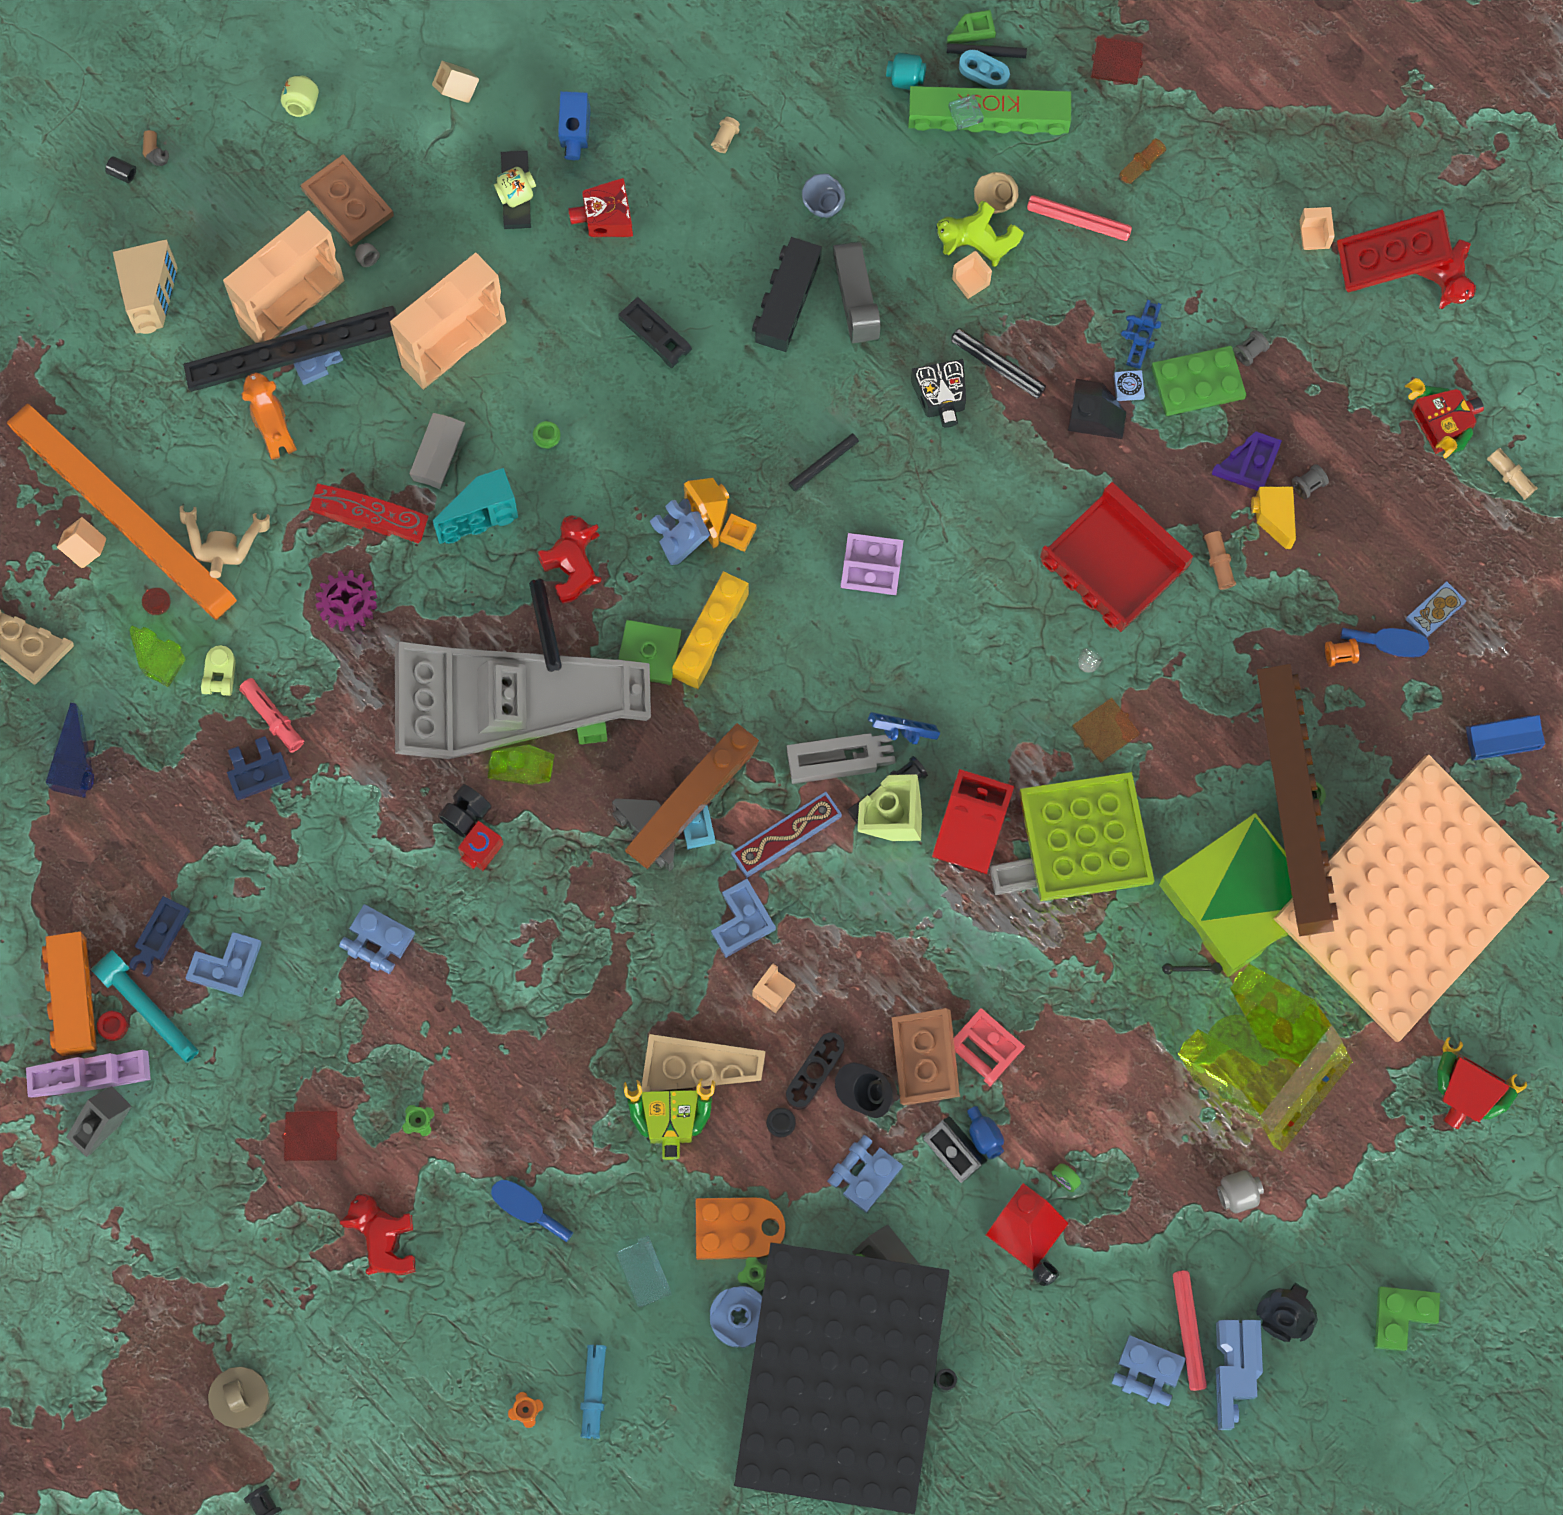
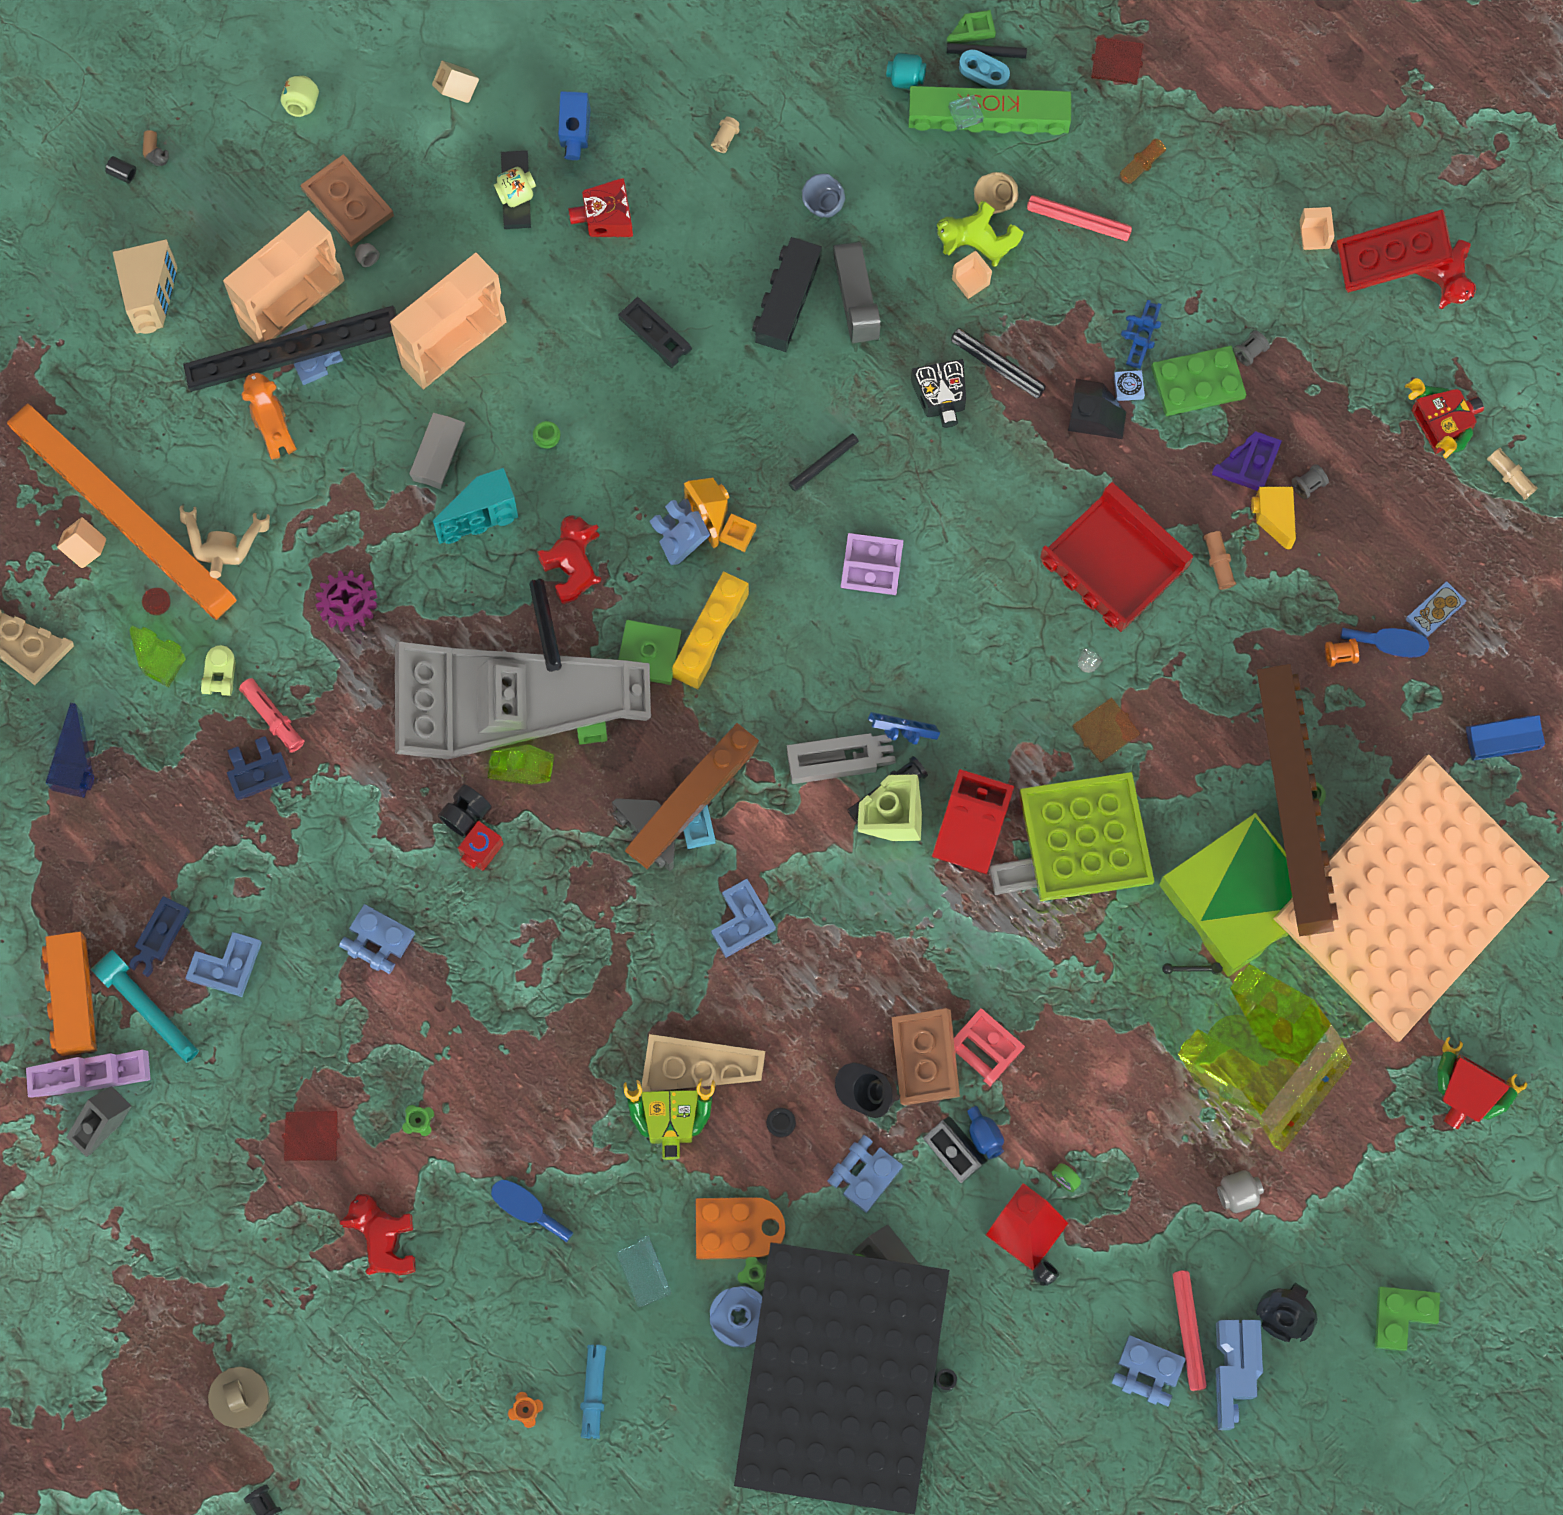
red tile [97,1011,128,1041] -> none
red slope [308,483,429,544] -> none
tile [731,792,842,878] -> none
light nougat panel [752,964,795,1013] -> none
black beam [786,1033,844,1110] -> none

